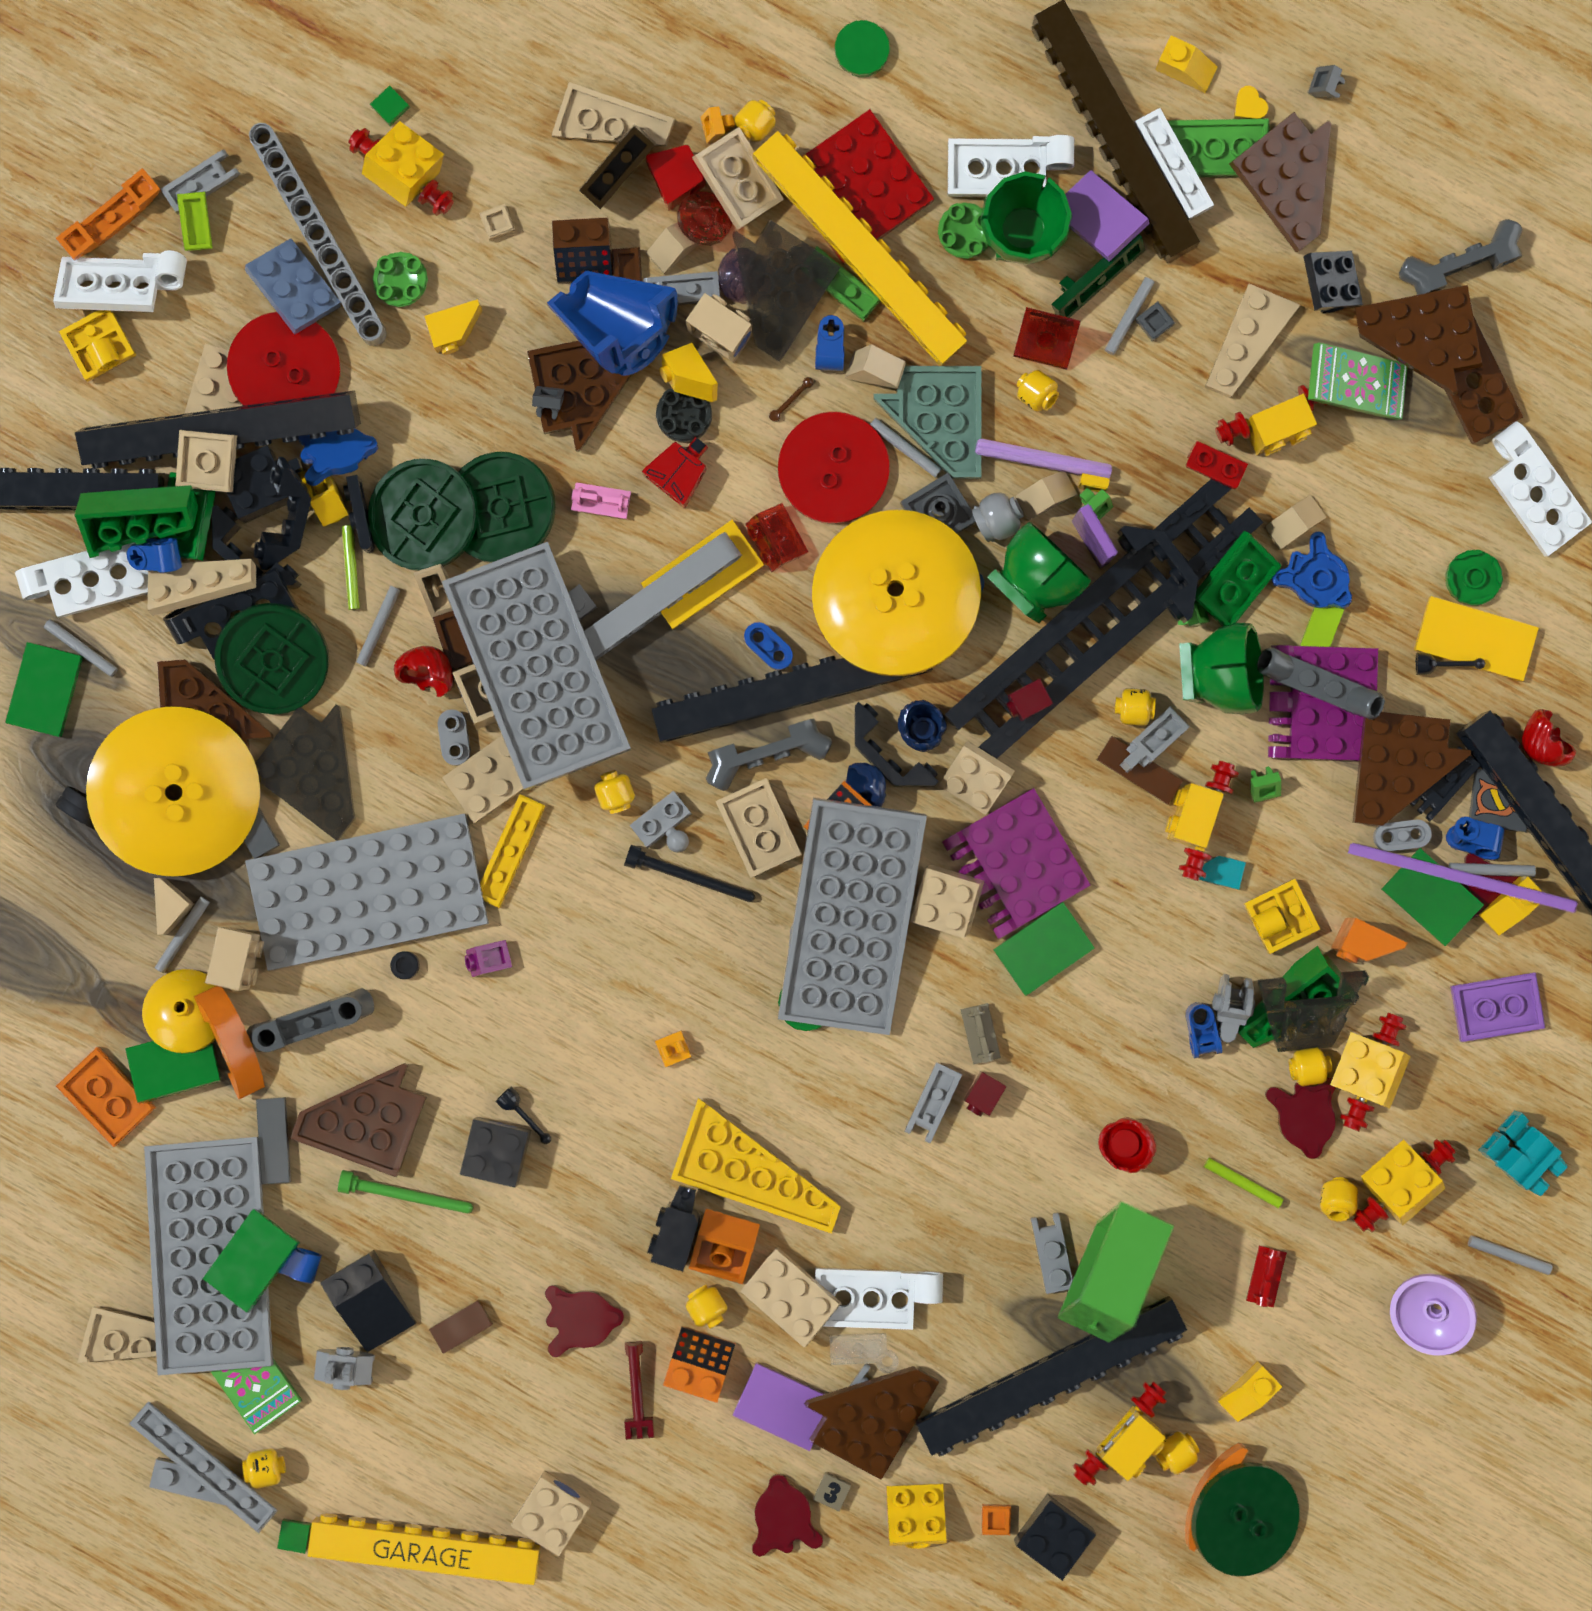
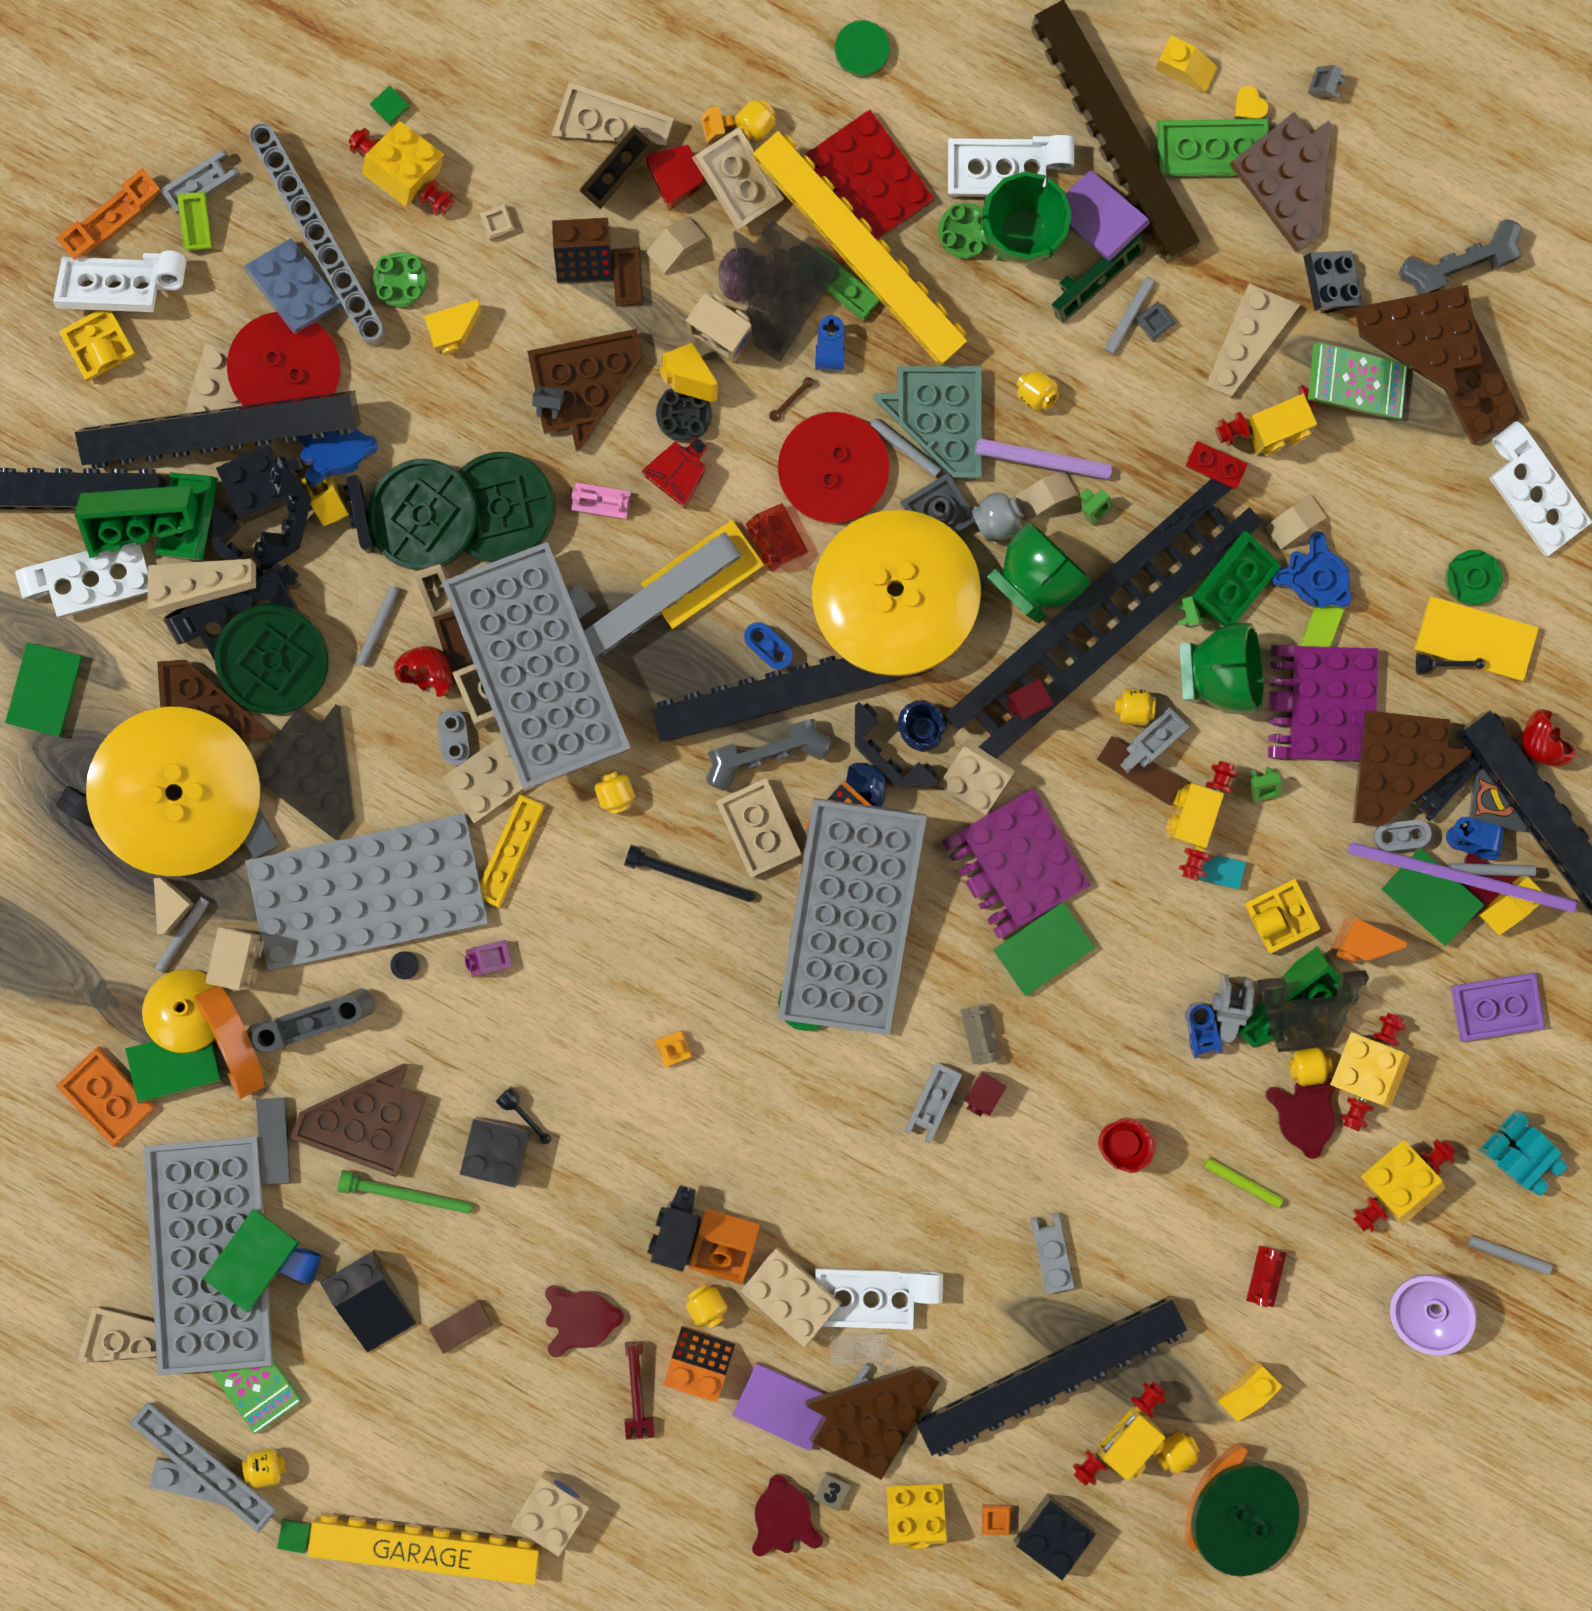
light grey bar [44,619,118,677] -> none
blue piece [127,538,182,573] -> none
tan tile [175,430,237,492] -> none
light grey hinge [314,1347,375,1390] -> none
lime bar [342,525,360,610] -> none
blue cone [547,271,678,376] -> none
light grey plate [630,791,692,853] -> none
light grey hinge [643,271,720,305] -> none
yellow wing [671,1098,841,1234] -> none
clear red tile [677,191,733,246] -> none
tan slope [845,344,906,389] -> none
tan brick [910,865,984,938] -> none
clear red slope [1013,307,1081,370] -> none
bright green container [1057,1201,1174,1343] -> none
medium lavender tile [1072,504,1117,569] -> none
yellow tile [1078,473,1110,492] -> none
black slope [1117,526,1198,623] -> none
white plate [1134,108,1214,221] -> none
dark grey plate [1257,647,1385,720] -> none
yellow head [1320,1177,1358,1222] -> none

